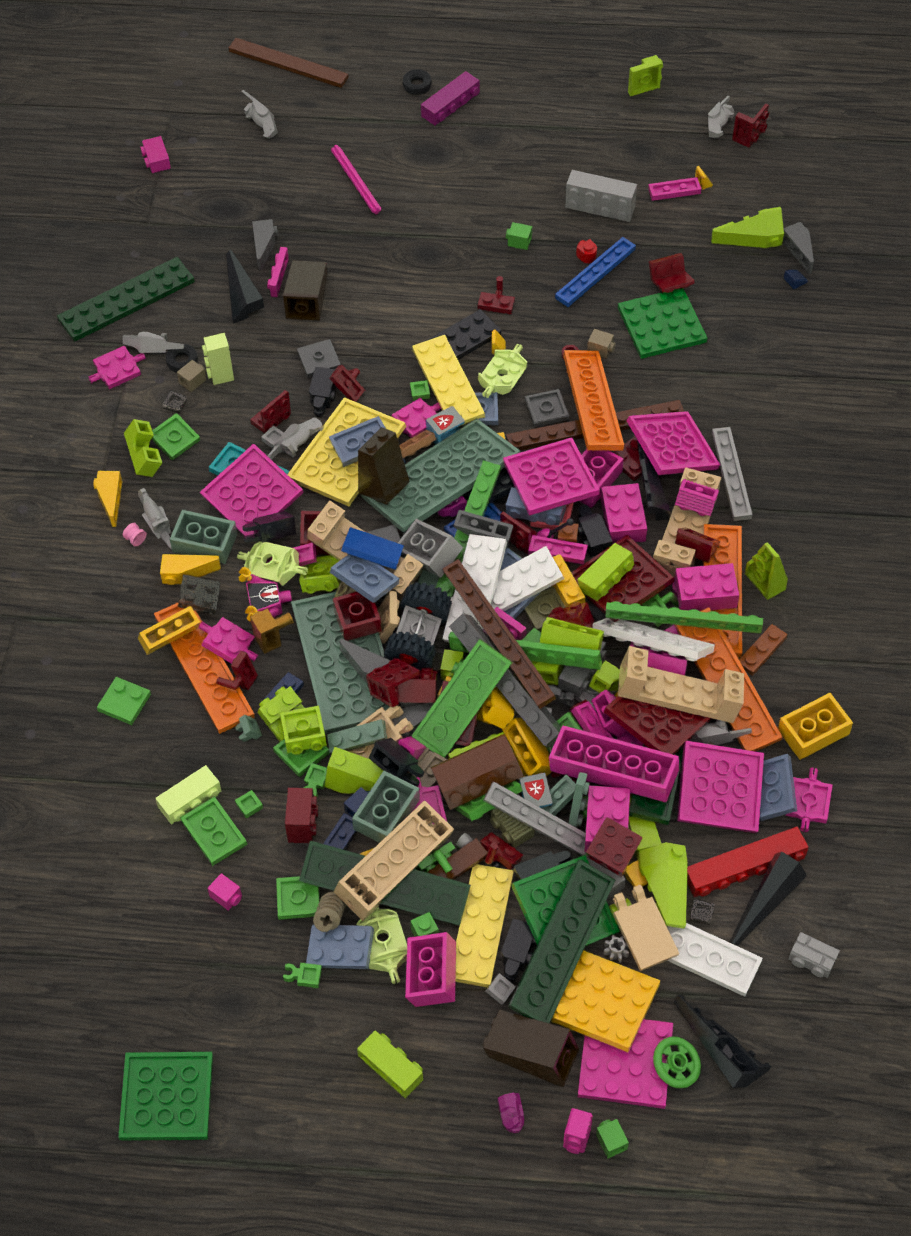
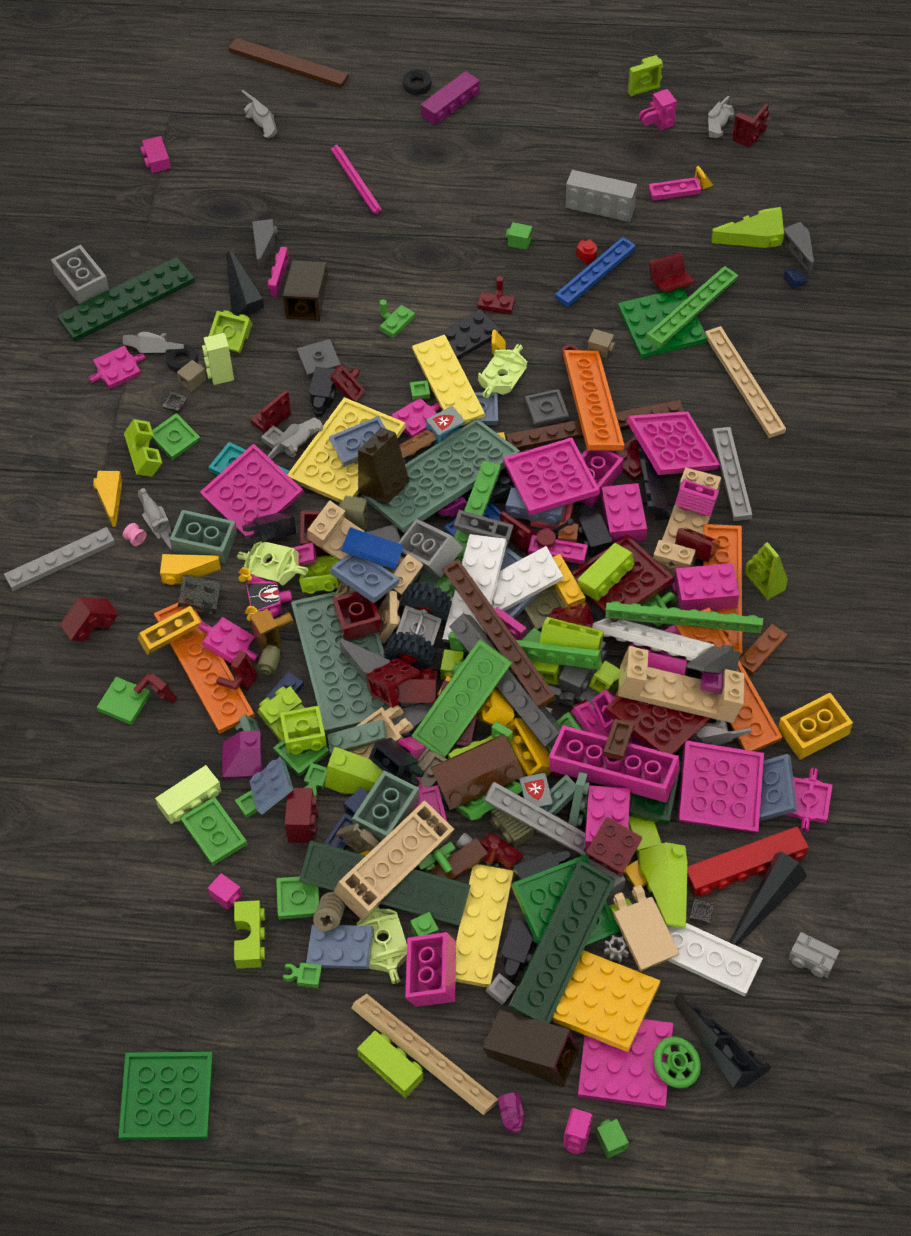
none -> light grey plate [4,527,115,591]
none -> light grey brick [51,245,109,304]
none -> dark red brick [60,597,119,641]
none -> dark red plate [133,673,177,704]
none -> lime plate [208,310,253,353]
none -> magenta slope [222,731,263,779]
none -> lime arch [234,900,265,969]
none -> sand blue plate [249,757,294,815]
none -> olive brick [257,645,281,675]
none -> dark tan plate [336,823,379,853]
none -> olive brick [339,495,368,532]
none -> tan plate [351,994,498,1115]
none -> bright green plate [380,299,415,339]
none -> bright green plate [492,721,513,744]
none -> dark red tile [537,529,556,548]
none -> reddish brown plate [603,719,635,761]
none -> dark pink brick [639,89,677,131]
none -> bright green plate [645,266,738,348]
none -> dark grey slope [687,644,740,673]
none -> magenta plate [700,671,723,694]
none -> tan plate [705,326,786,438]

